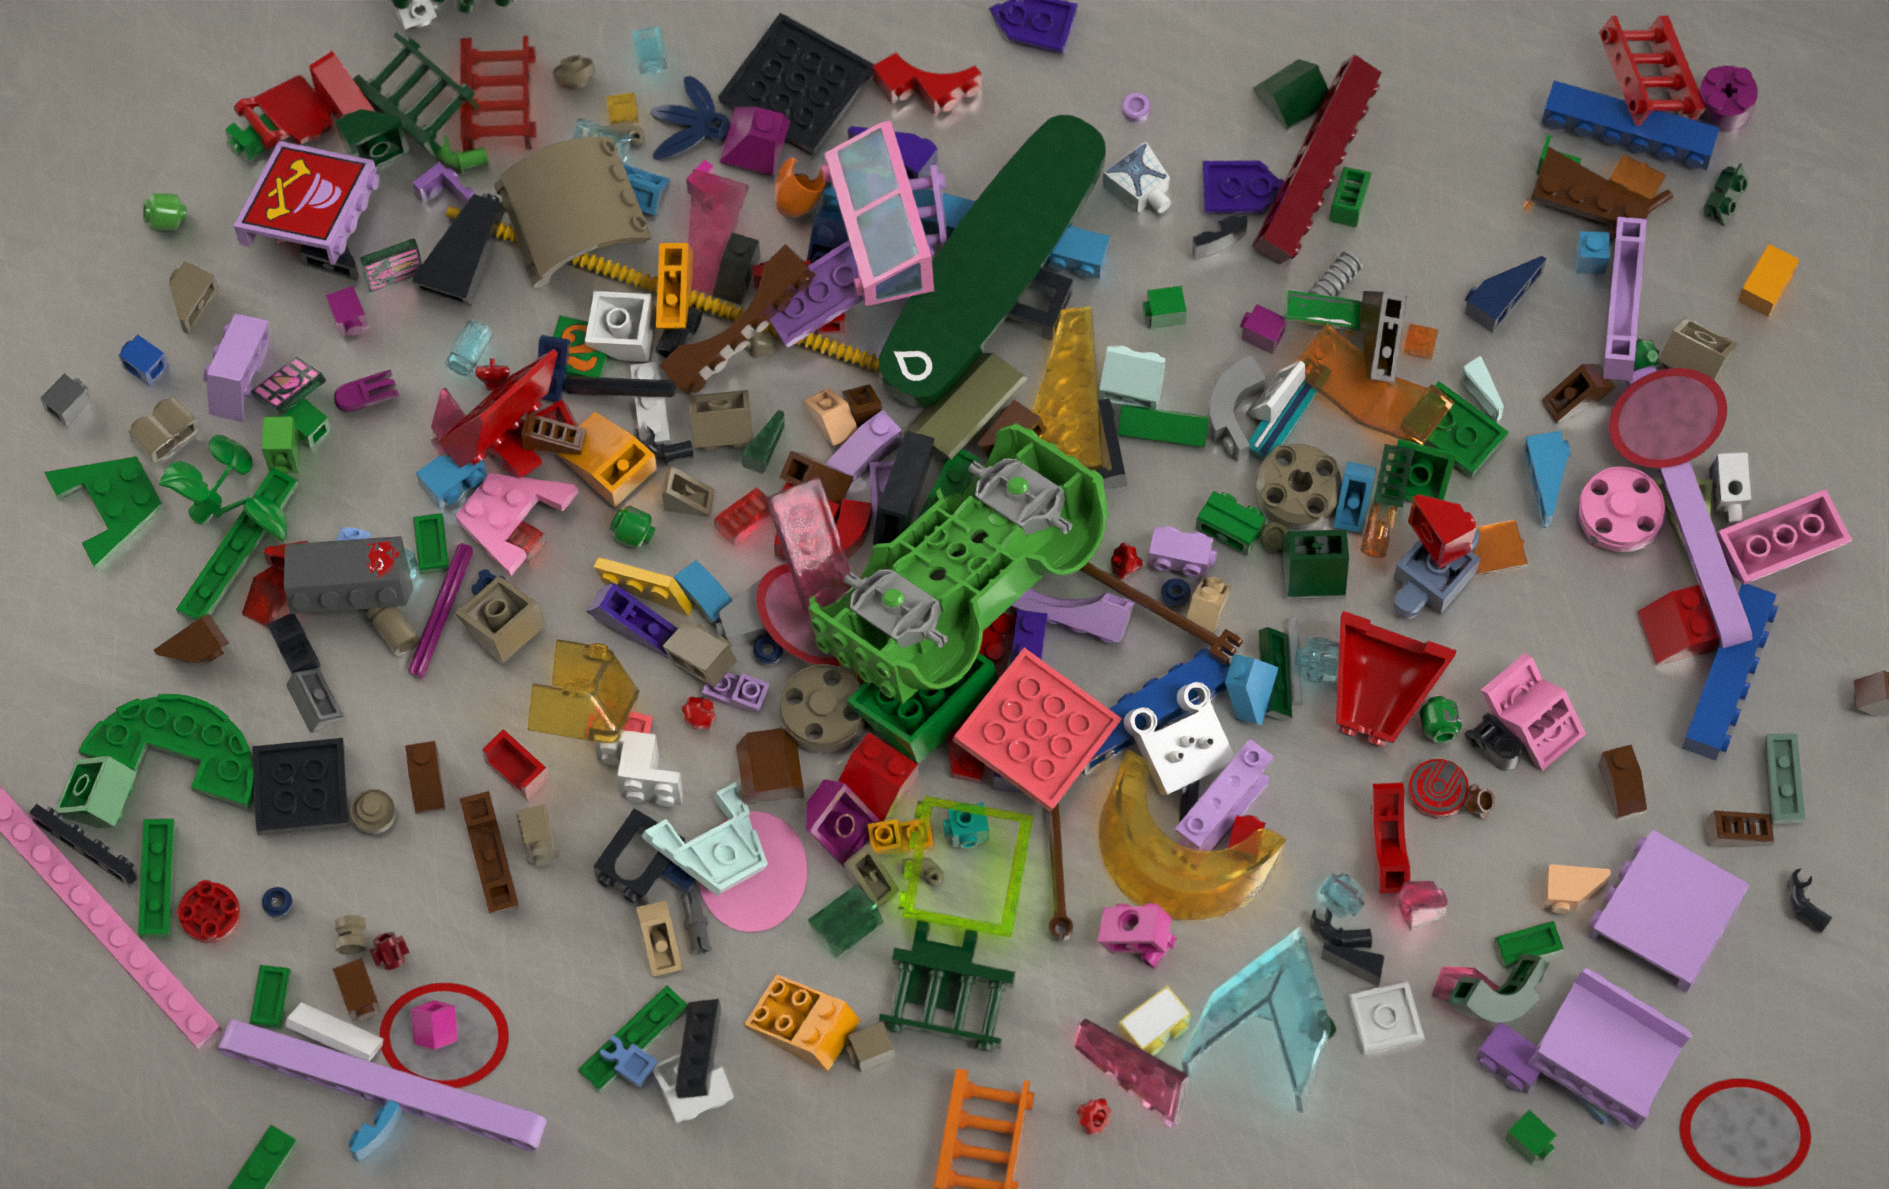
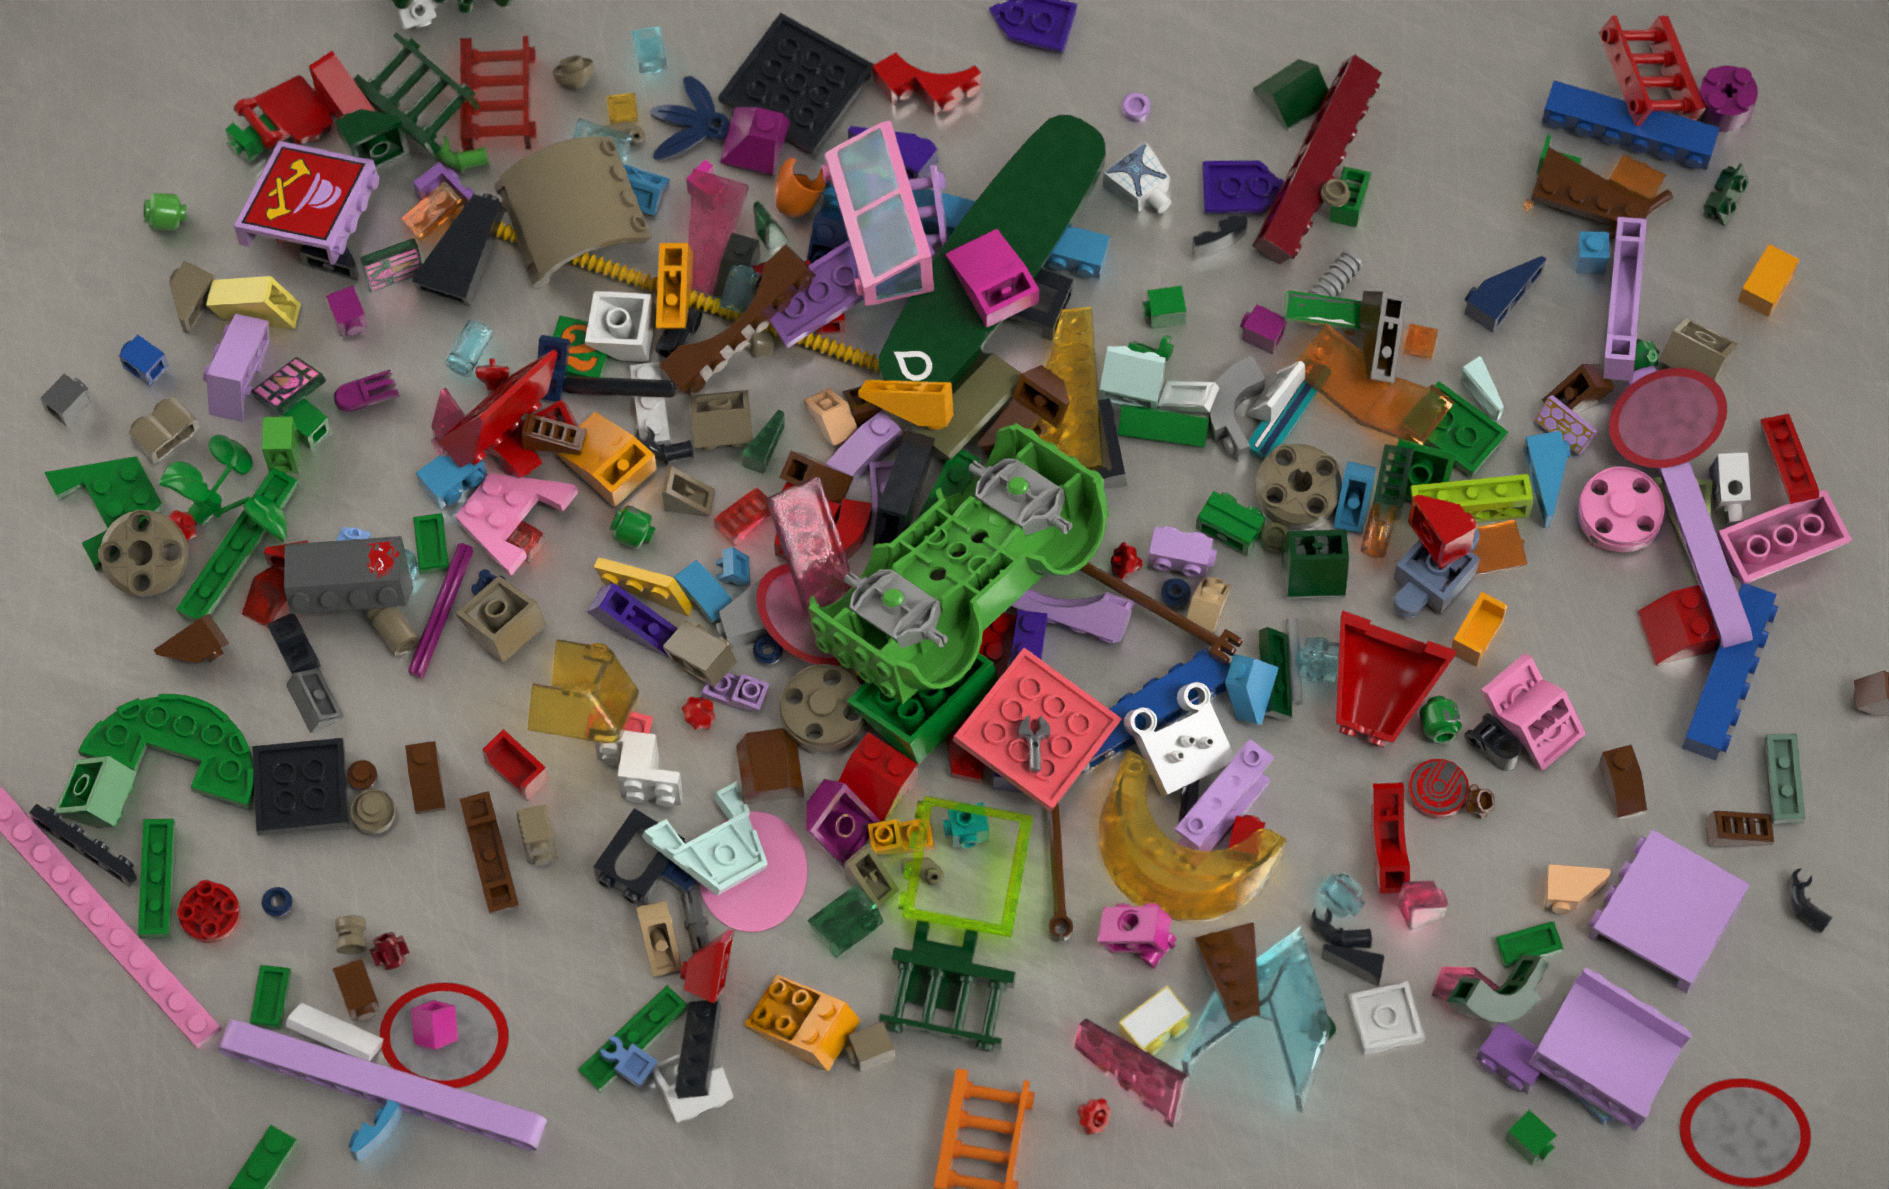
none -> dark tan piece [98,510,189,597]
none -> red piece [167,510,197,543]
none -> light yellow slope [206,276,301,329]
none -> reddish brown plate [347,760,378,790]
none -> clear orange plate [402,180,464,241]
none -> red slope [680,929,734,1003]
none -> dark azure tile [716,547,750,587]
none -> clear light blue brick [720,265,761,313]
none -> clear green slope [753,201,788,252]
none -> light orange slope [858,380,954,430]
none -> dark pink slope [945,229,1039,328]
none -> reddish brown slope [1012,365,1069,428]
none -> flat silver bar [1018,715,1050,773]
none -> green bracket [1128,335,1174,362]
none -> white tile [1157,381,1219,412]
none -> reddish brown wing [1195,922,1260,1023]
none -> dark tan plate [1321,179,1350,207]
none -> lime fence [1410,474,1533,523]
none -> light orange panel [1451,591,1508,667]
none -> lavender tile [1533,395,1598,455]
none -> red plate [1760,413,1820,504]

